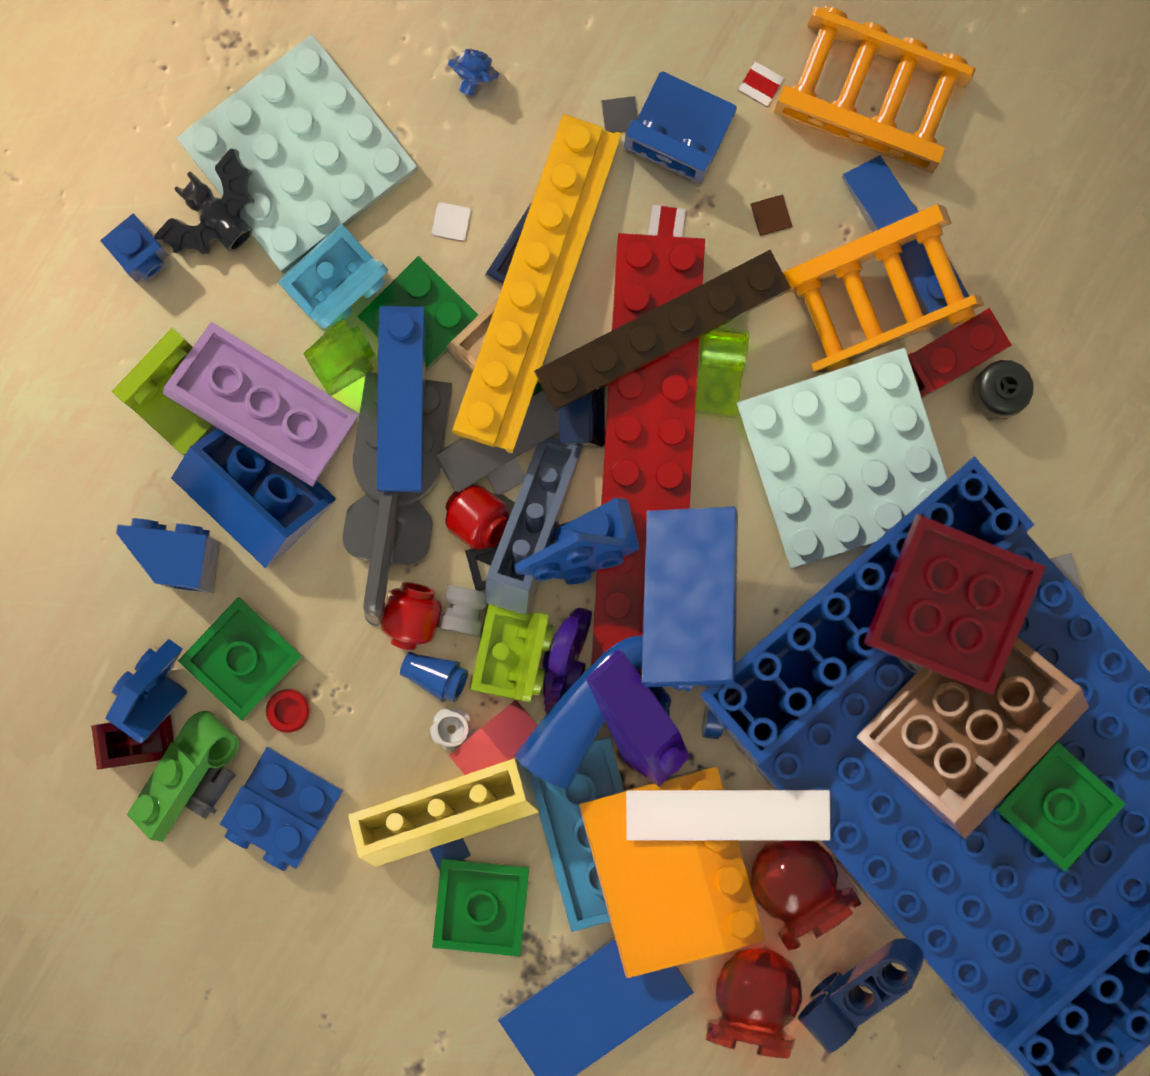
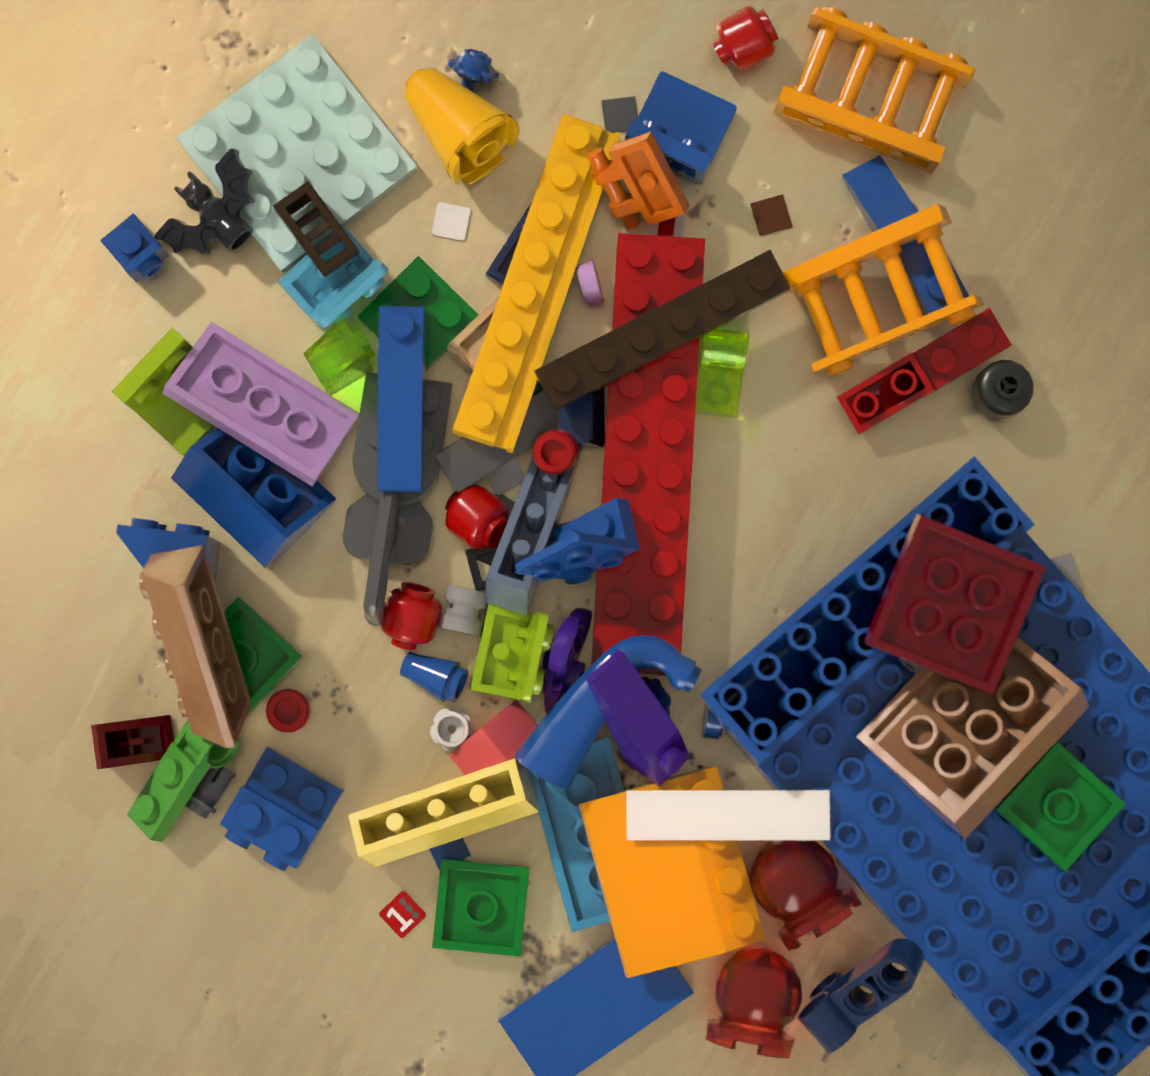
blue bracket [105,639,187,743] -> none
blue tile [642,506,738,687] -> none
light aqua plate [737,347,948,568] -> none
sticker [738,61,784,106] -> none
none -> medium nougat slope [139,545,252,748]
none -> dark brown slope [273,181,360,278]
none -> red sticker [379,891,426,938]
none -> yellow cone [404,68,520,185]
none -> red tile [533,429,579,475]
none -> lavender tile [577,260,604,306]
none -> orange plate [587,132,690,230]
none -> red head [712,6,779,71]

